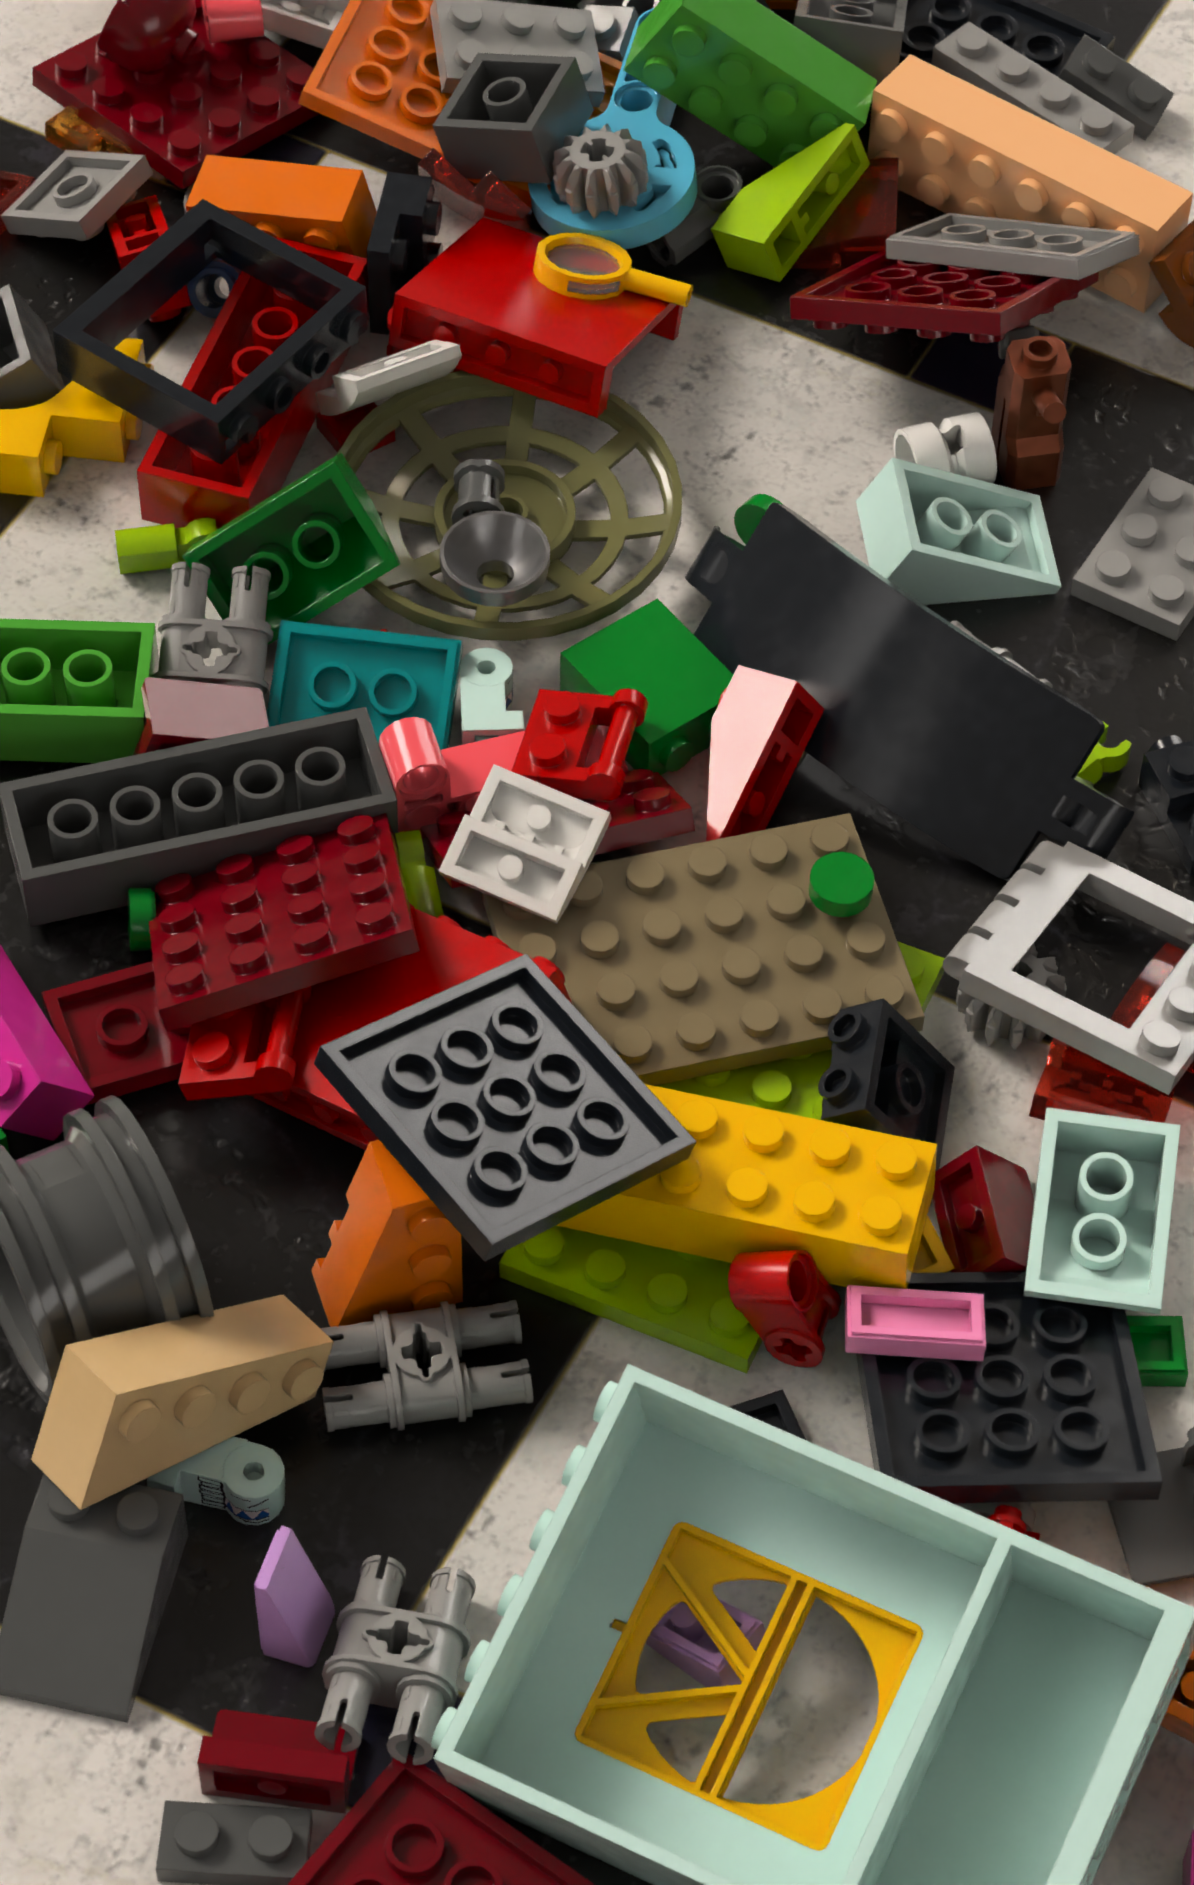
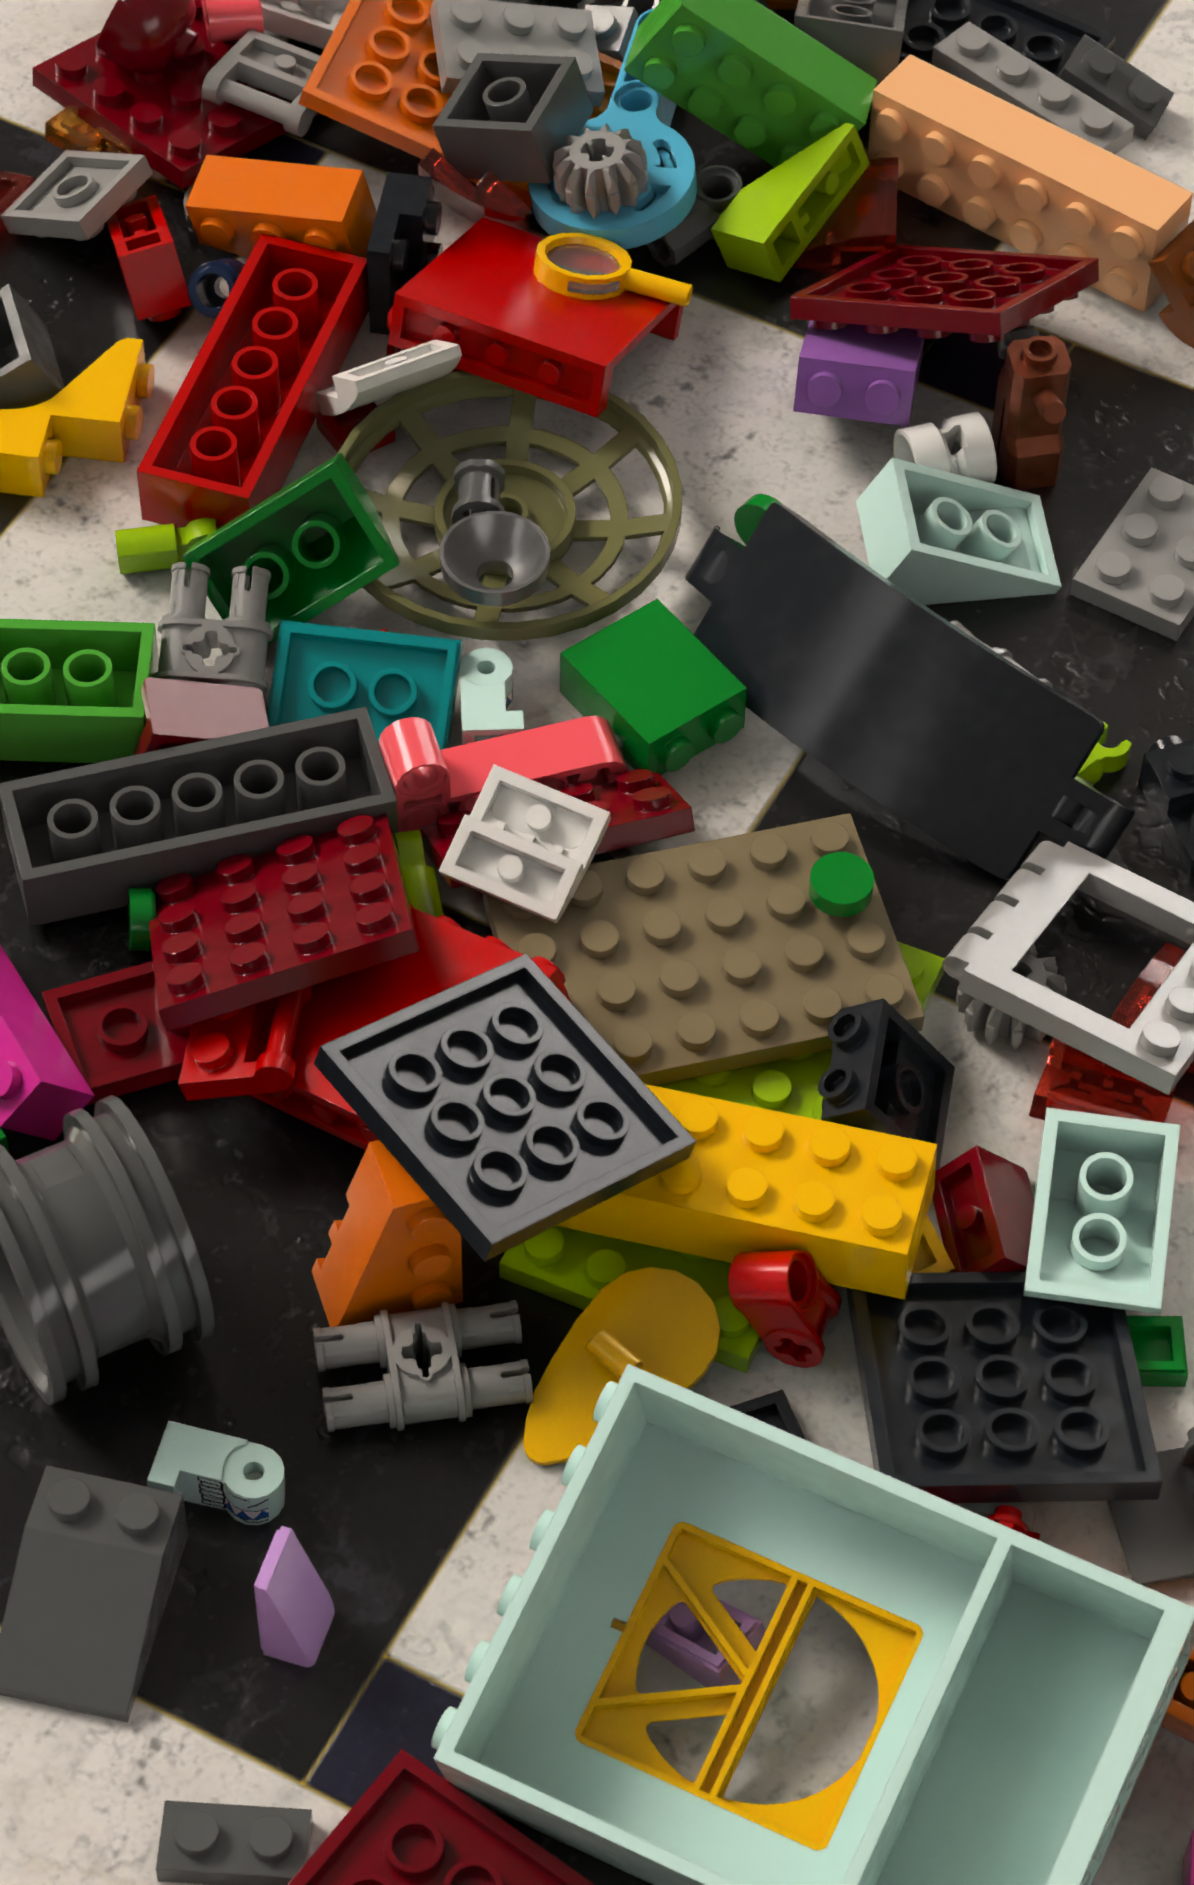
tan wedge [31,1294,334,1510] -> none
black window [52,199,369,465] -> none
dark red panel [197,1709,359,1814] -> none
light grey pin [314,1555,476,1765] -> none
red plate [512,688,648,801] -> none
slope [706,665,825,841] -> none
bright pink tile [845,1285,986,1362] -> none
light grey tile [886,213,1139,280] -> none
none -> light grey plate [201,29,320,137]
none -> yellow shield [523,1267,721,1466]
none -> medium lavender brick [793,321,924,427]

